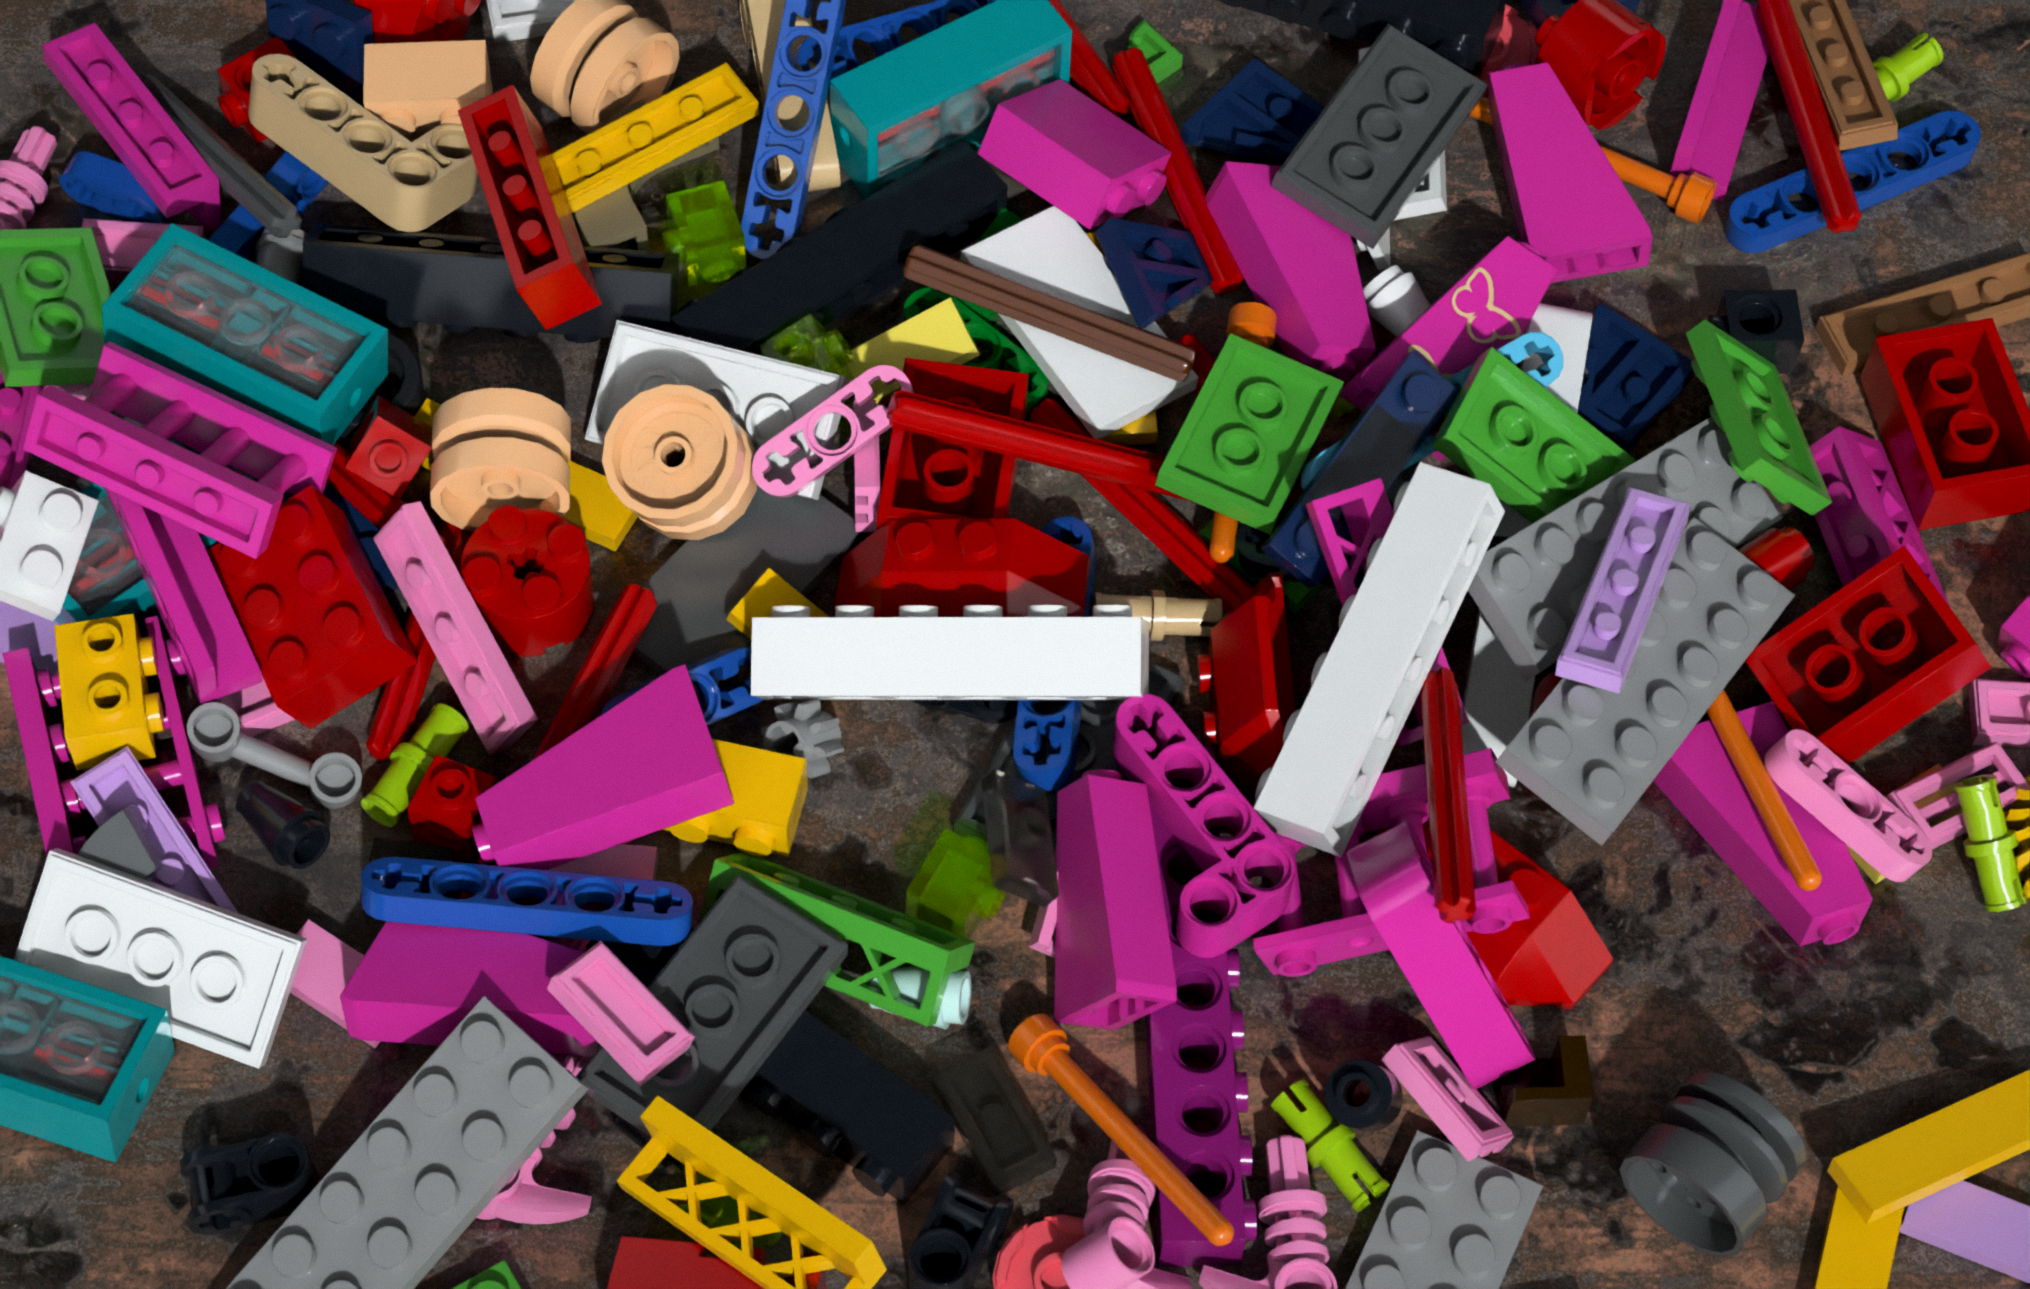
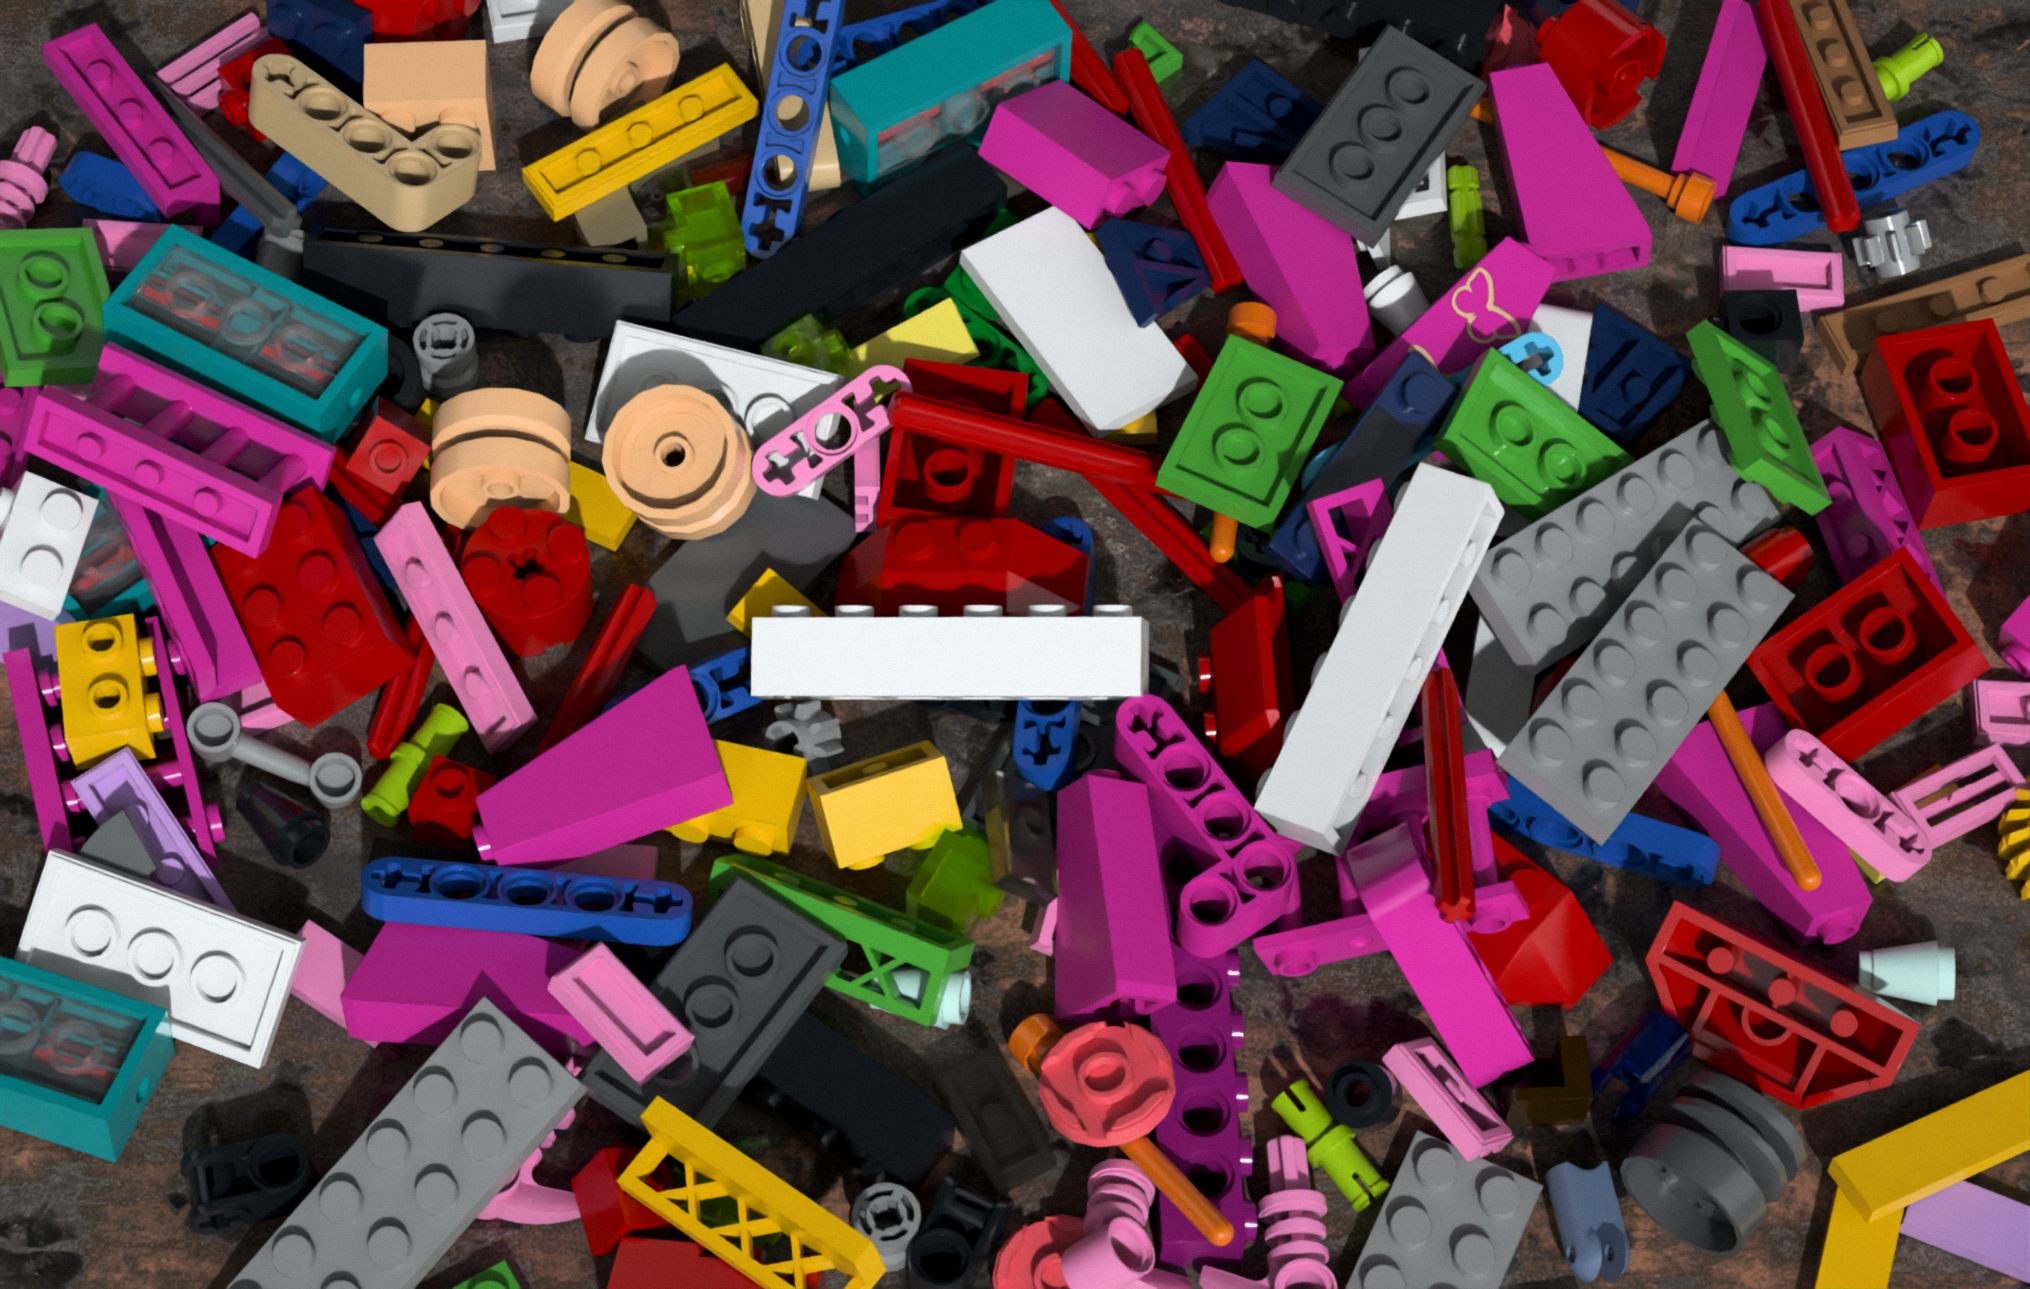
red brick [458,84,602,331] -> none
reddish brown axle [904,244,1196,382] -> none
tan pin [1092,590,1223,641] -> none
lavender tile [1555,487,1691,694] -> none
lime pin [1954,774,2027,912] -> none
none -> bright pink tile [156,12,272,118]
none -> light grey wheel [413,313,480,398]
none -> red brick [571,1142,680,1256]
none -> clear red pin [689,148,769,208]
none -> yellow brick [805,740,963,870]
none -> light grey wheel [852,1182,921,1272]
none -> coral tile [1038,1021,1176,1147]
none -> blue beam [1411,754,1721,888]
none -> lime axle [1446,164,1488,273]
none -> sand blue piece [1545,1161,1630,1283]
none -> clear blue piece [1590,1010,1693,1123]
none -> red wedge [1645,899,1922,1110]
none -> bright pink tile [1719,245,1845,313]
none -> light grey gear [1852,207,1932,278]
none -> light aqua cone [1858,940,1955,1006]

